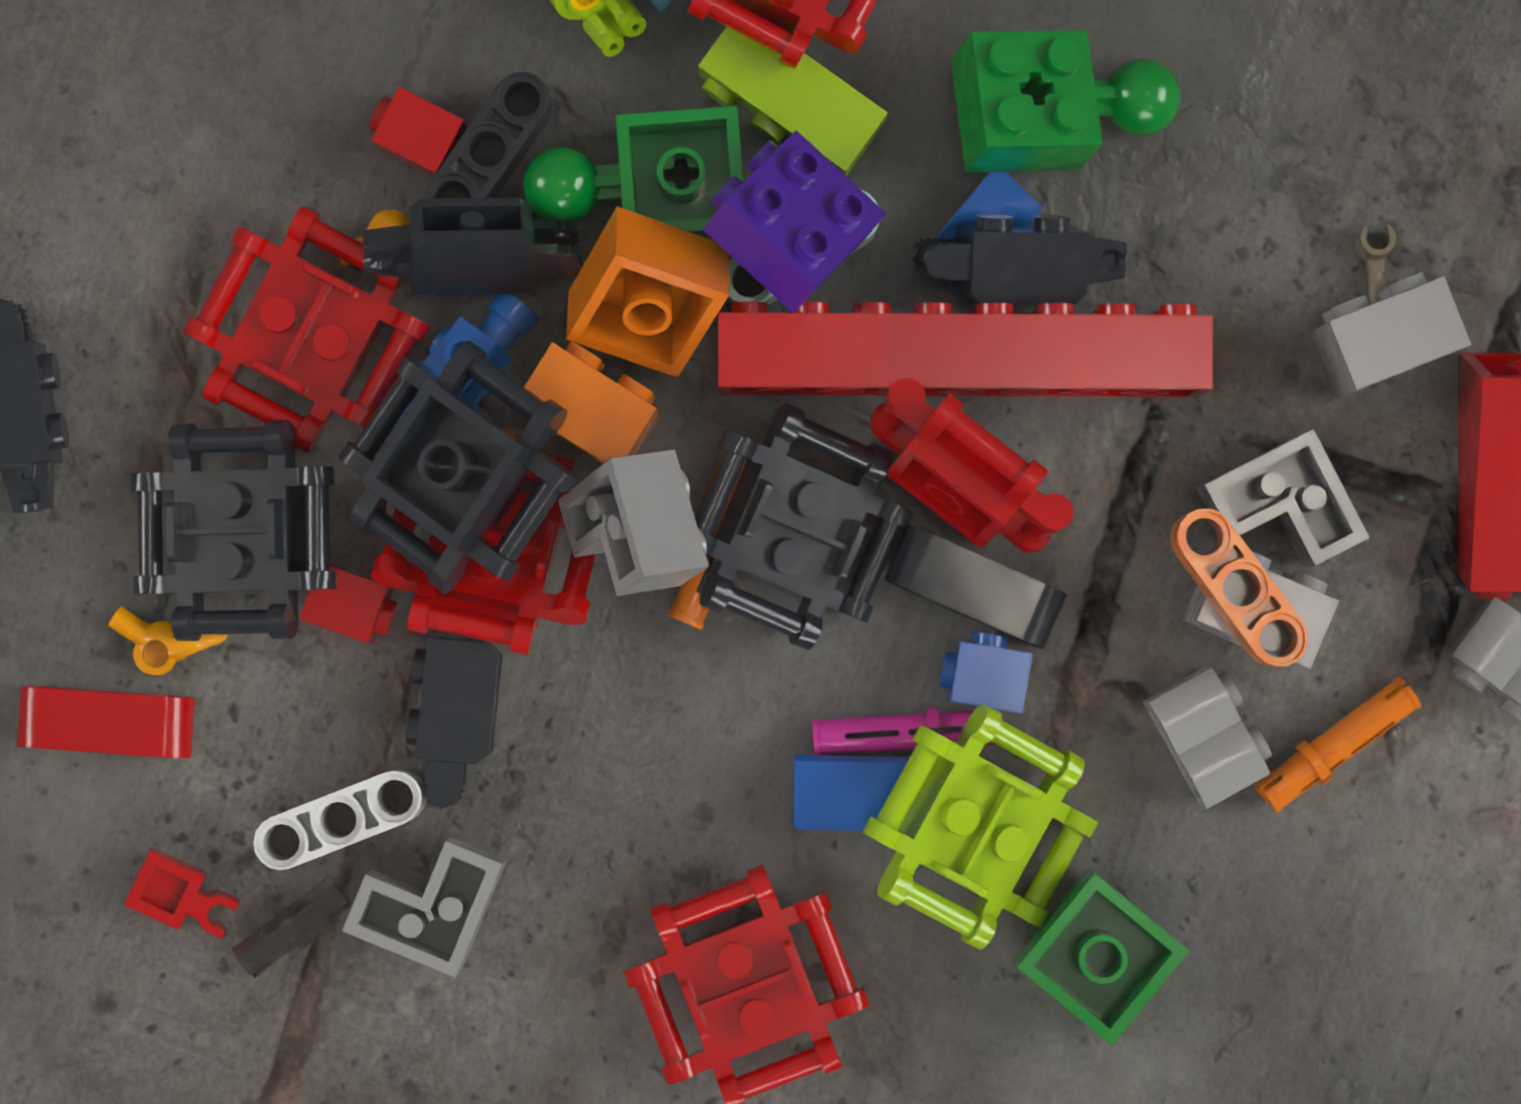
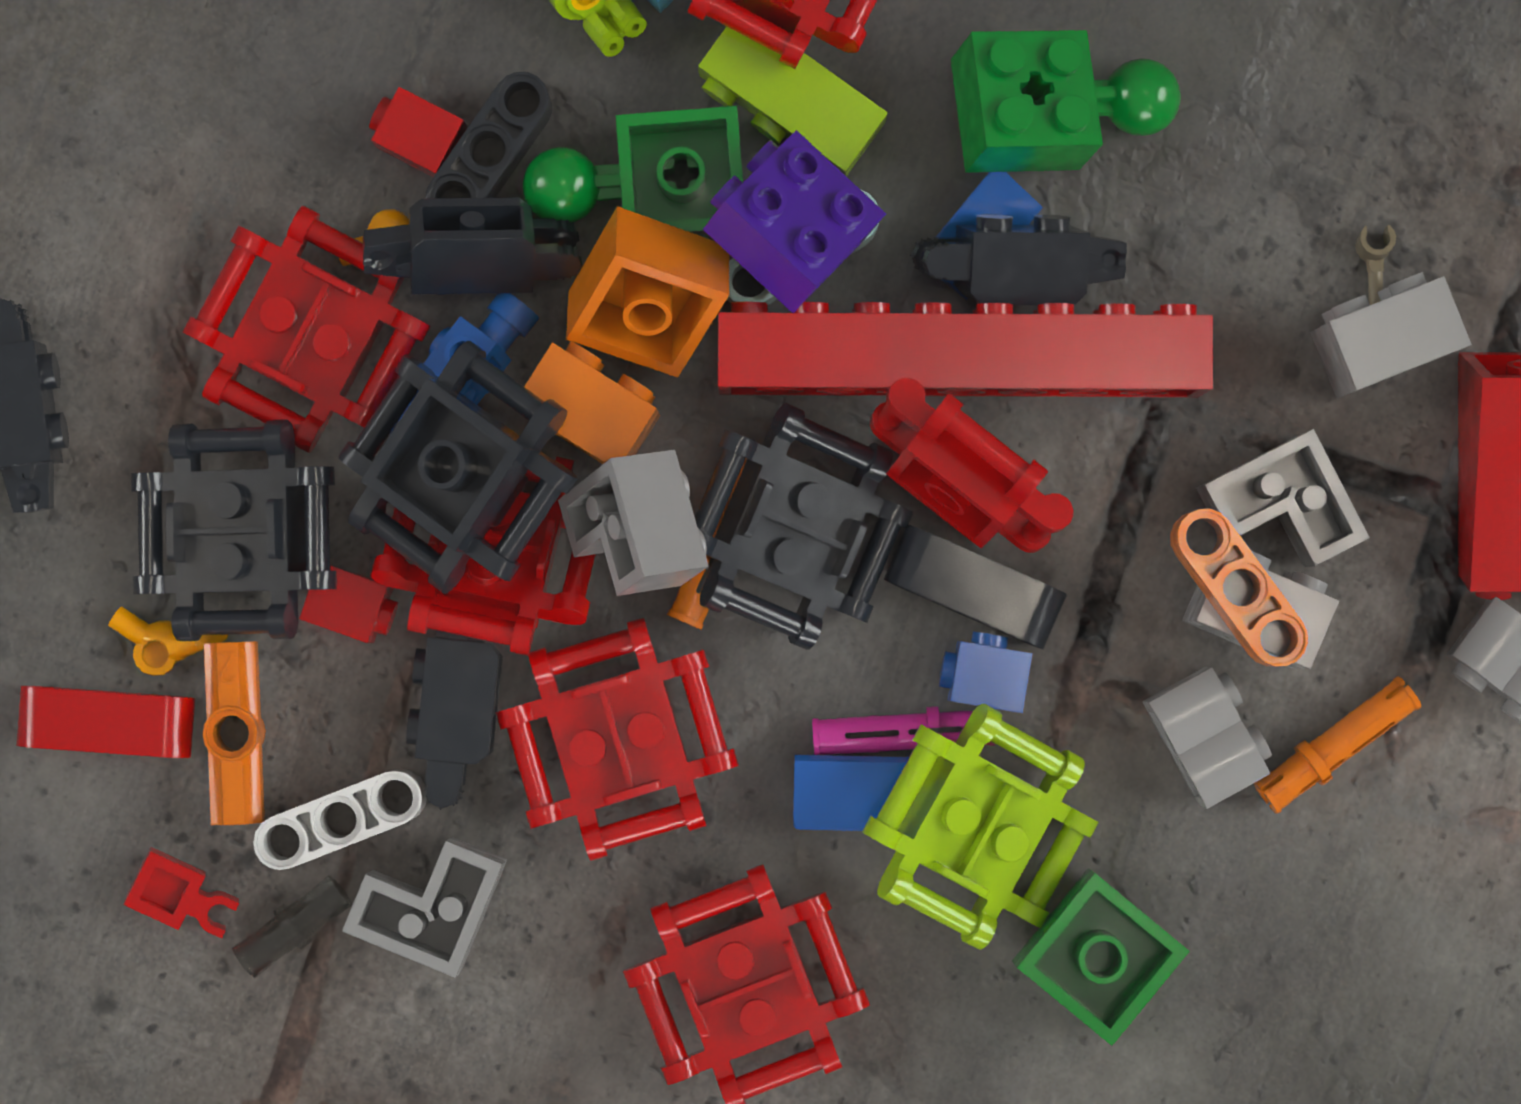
none -> orange piece [203,641,266,825]
none -> red brick [495,617,739,861]

